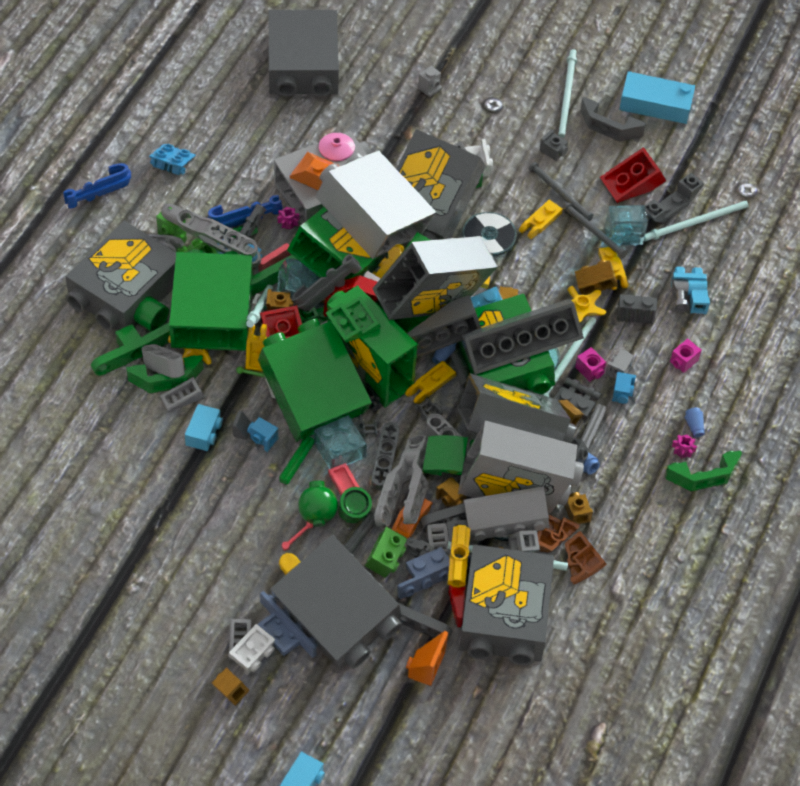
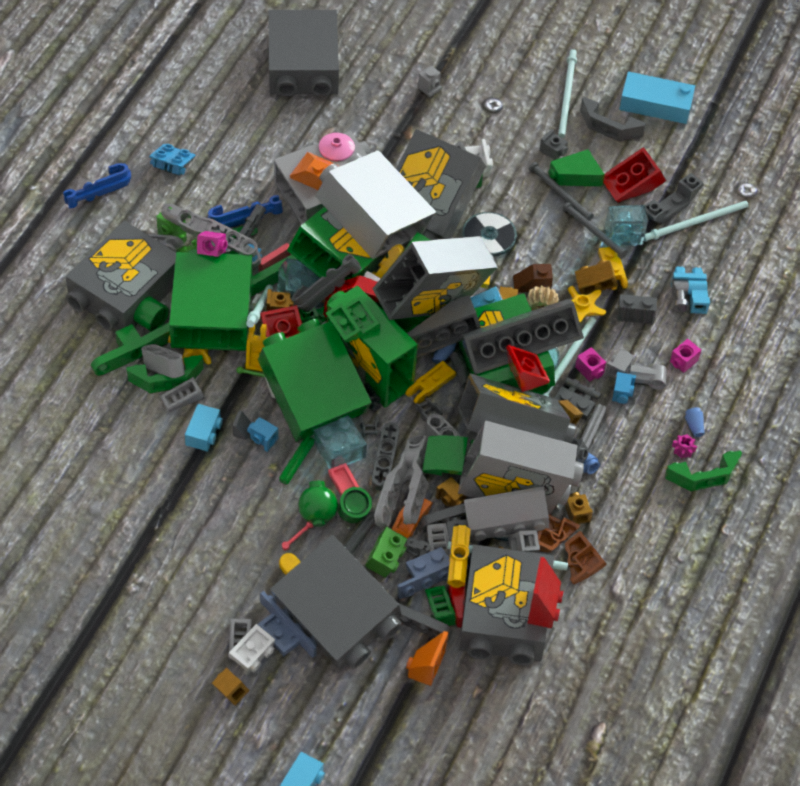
dark pink gear [277,207,300,230] -> none
yellow hinge [519,200,563,239] -> none
none -> dark pink brick [197,231,228,257]
none -> green slope [425,585,456,626]
none -> red slope [506,345,550,392]
none -> reddish brown slope [513,264,553,292]
none -> tan gear [527,286,559,311]
none -> red slope [527,557,564,629]
none -> green slope [548,149,605,187]
none -> light grey piece [629,364,667,390]

